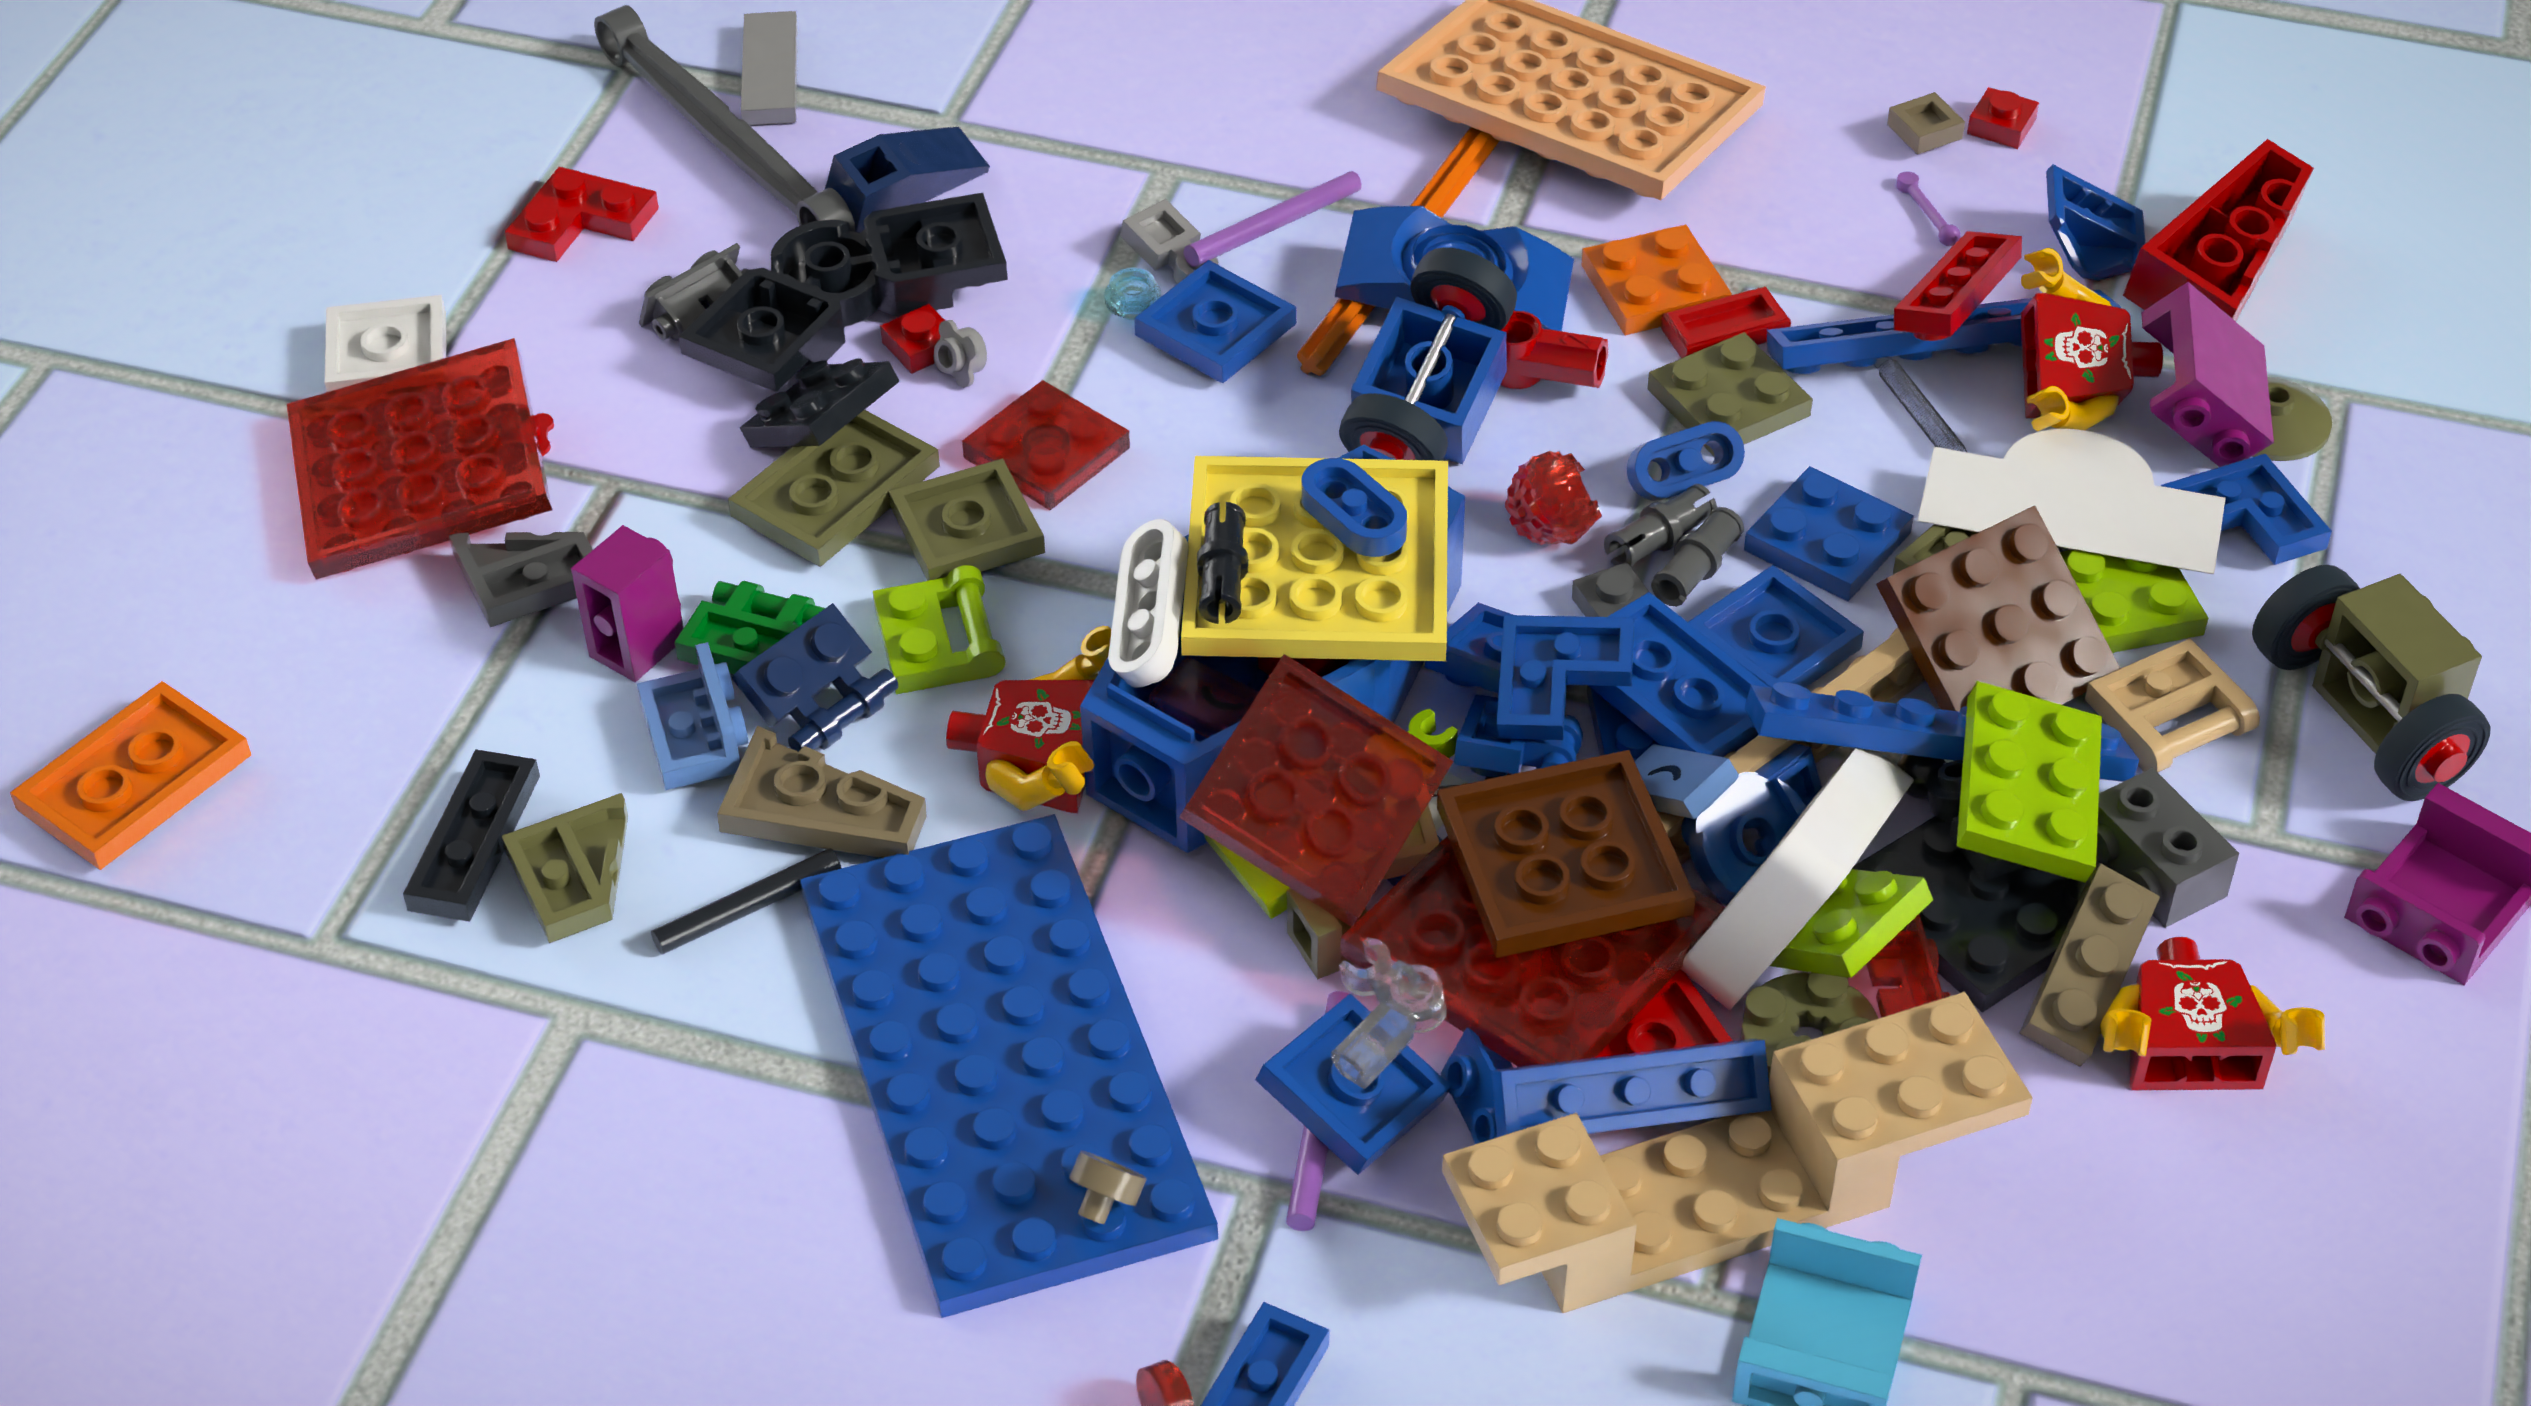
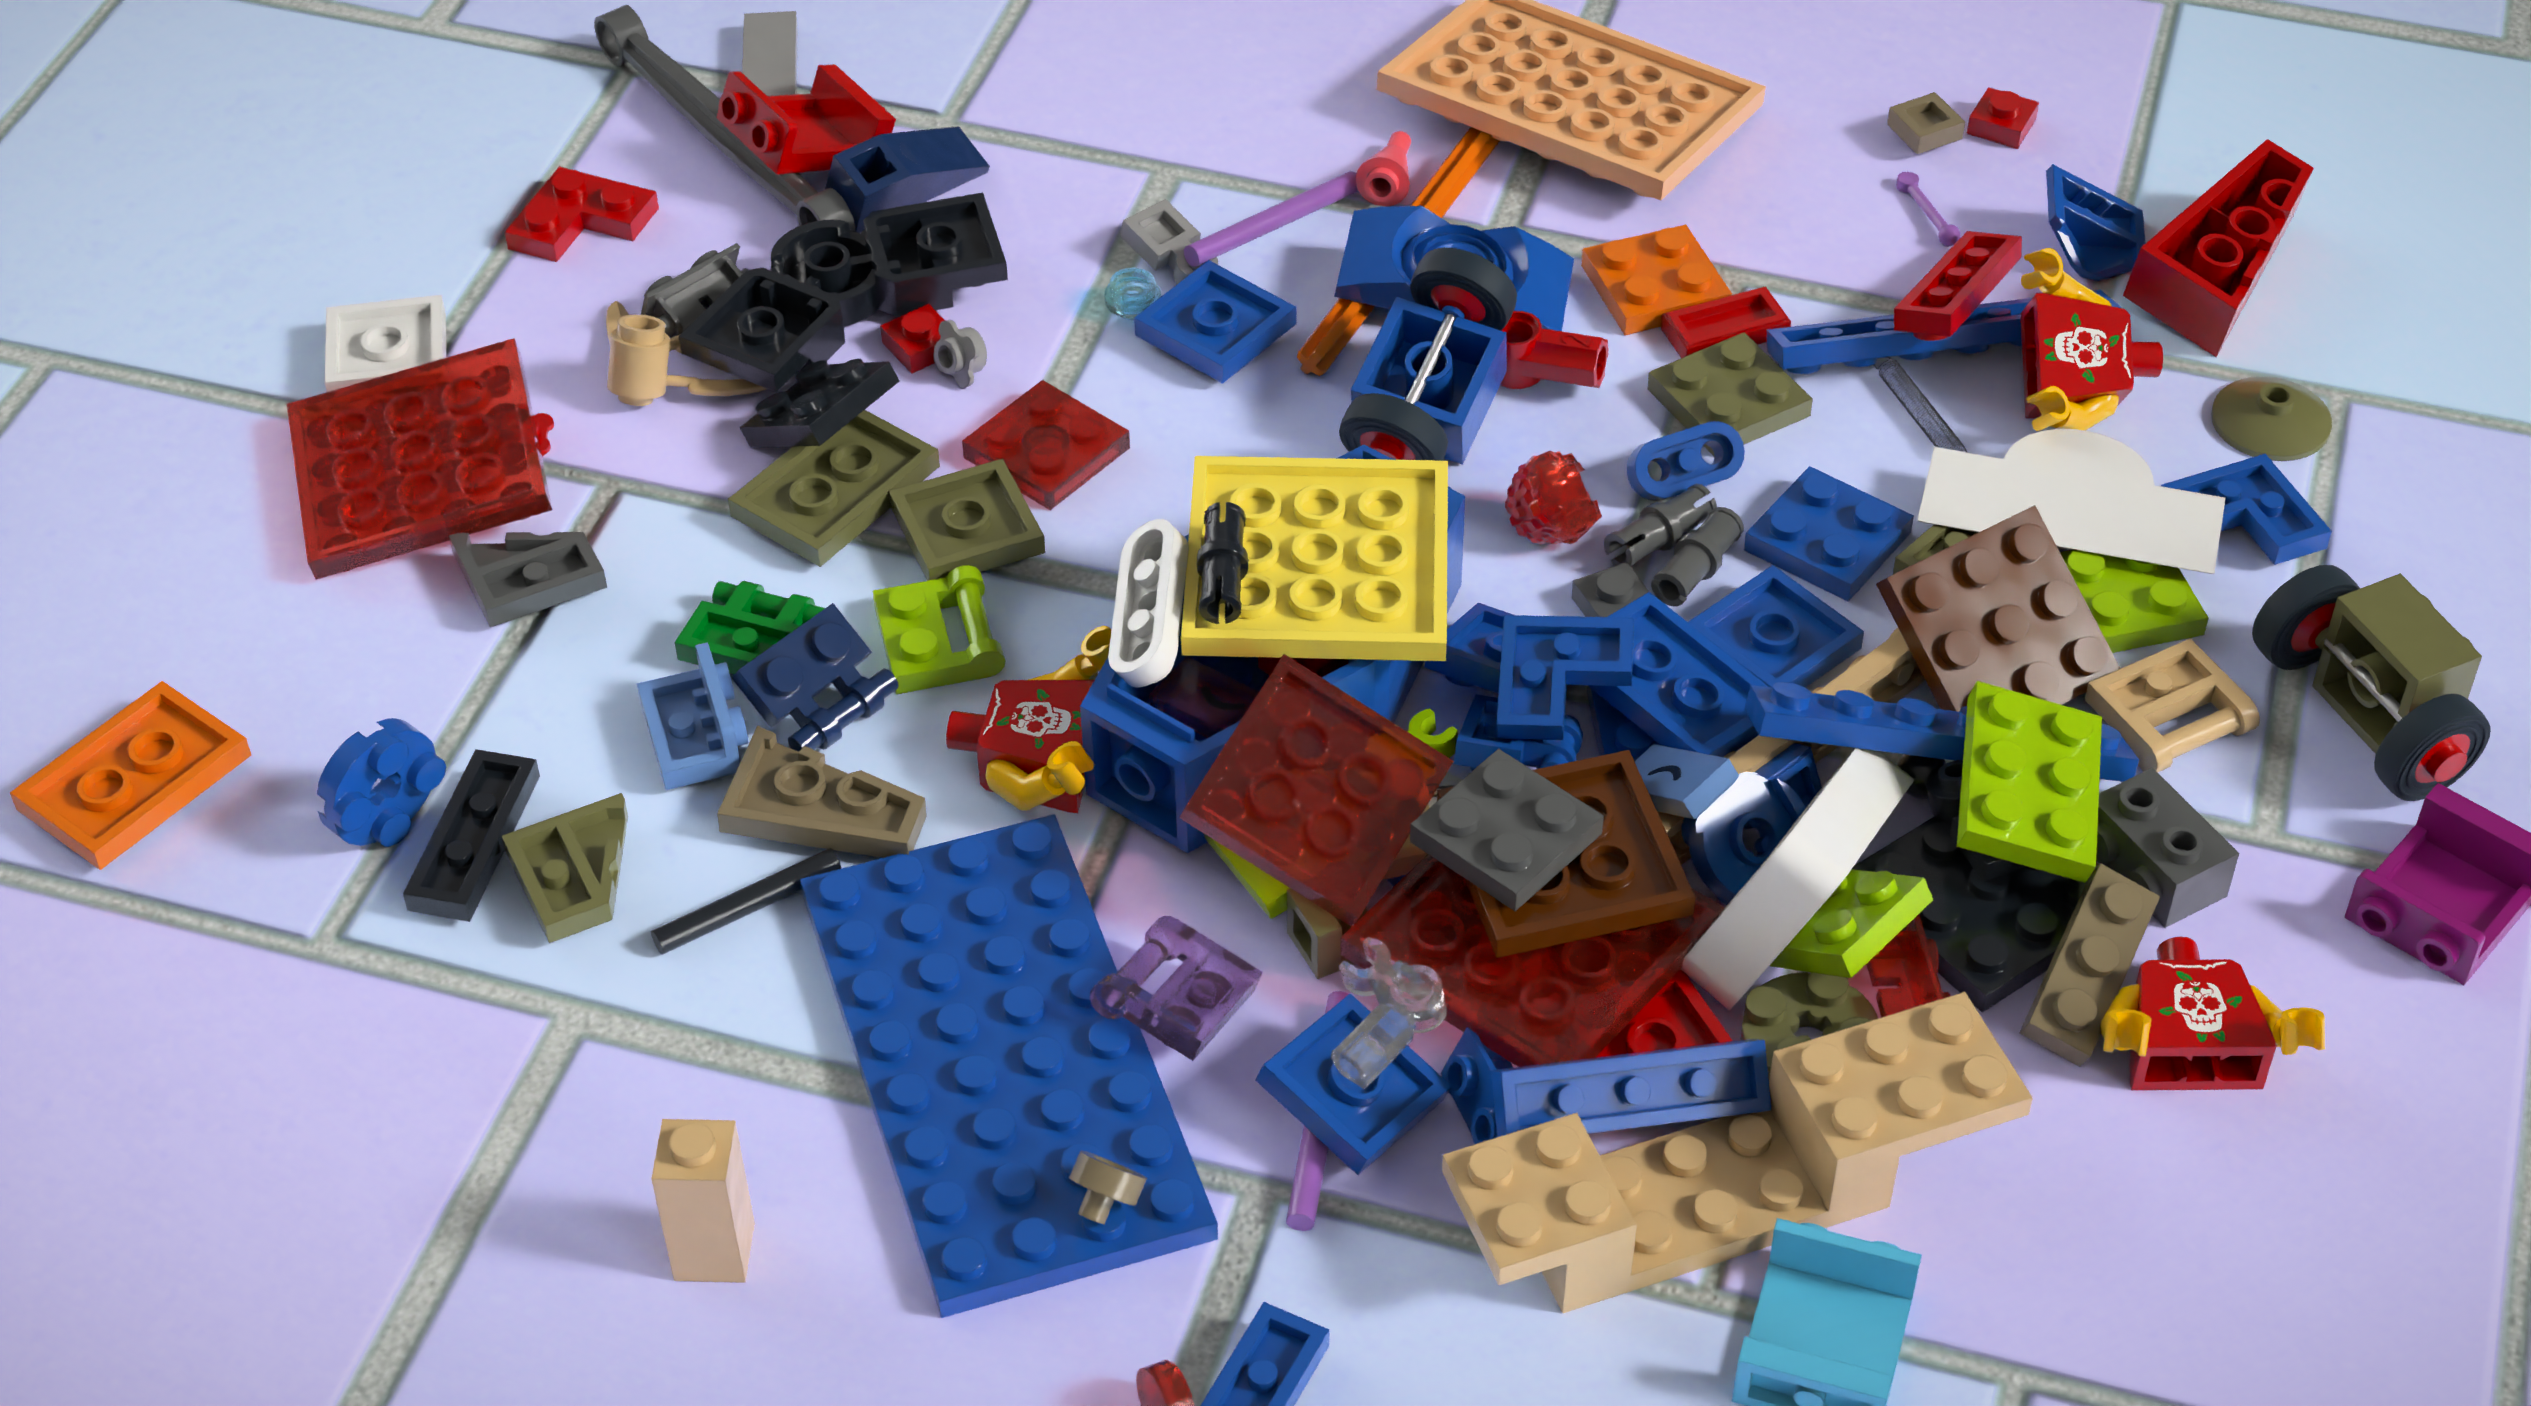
magenta brick [571,525,684,682] -> none
blue plate [1302,458,1407,557] -> none
magenta panel [2141,282,2274,467] -> none
none -> blue plate [317,718,446,847]
none -> tan plant [606,300,767,406]
none -> tan brick [651,1119,755,1283]
none -> red panel [716,64,896,174]
none -> clear purple plate [1090,916,1263,1061]
none -> coral cone [1355,131,1411,207]
none -> dark grey plate [1410,749,1604,911]

